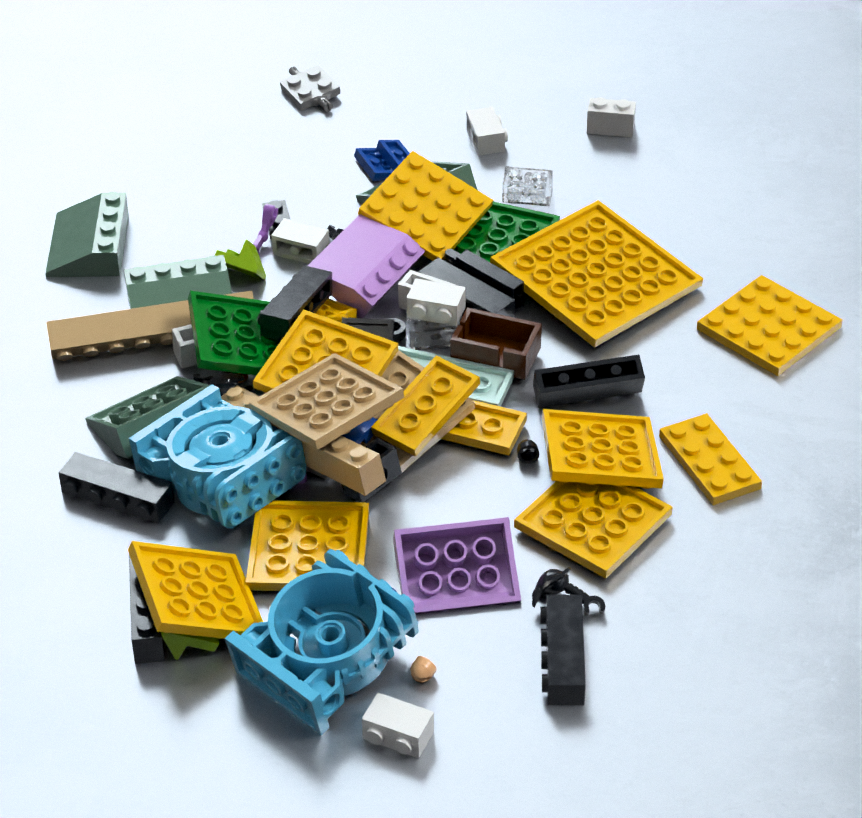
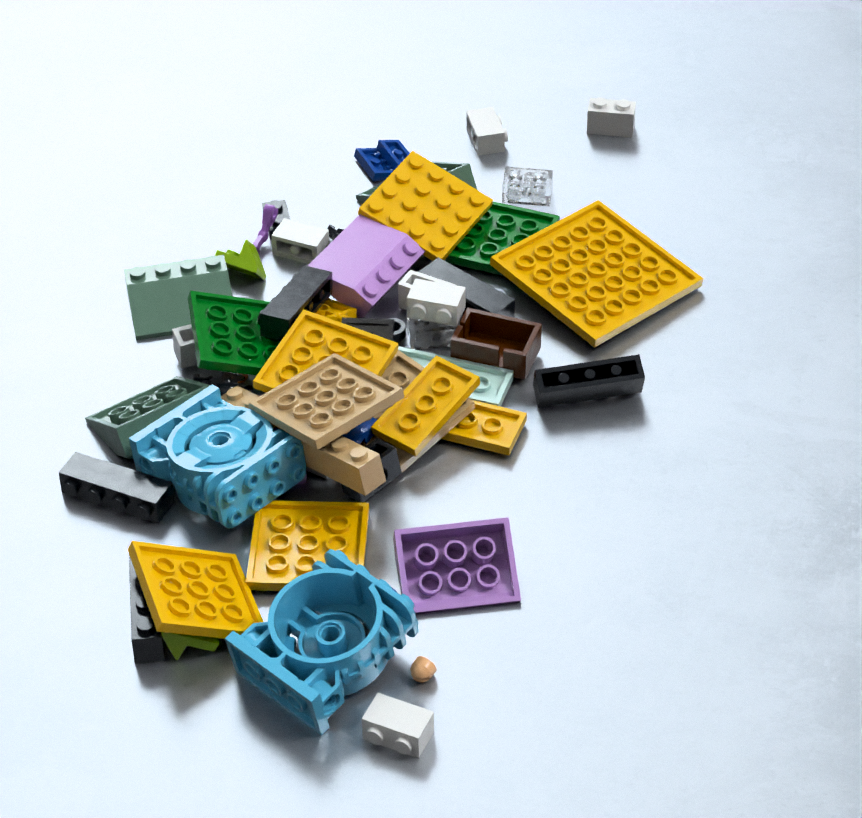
sand green slope [45,192,129,277] -> none
tan brick [46,291,254,361] -> none
light grey plate [280,65,341,112] -> none
black hinge [445,249,524,312] -> none
yellow plate [514,481,673,579] -> none
black hinge [517,439,539,464] -> none
black piece [532,567,606,616] -> none
black brick [540,595,586,705] -> none
yellow plate [541,409,664,489] -> none
yellow plate [659,413,762,505] -> none
yellow plate [697,275,843,376] -> none

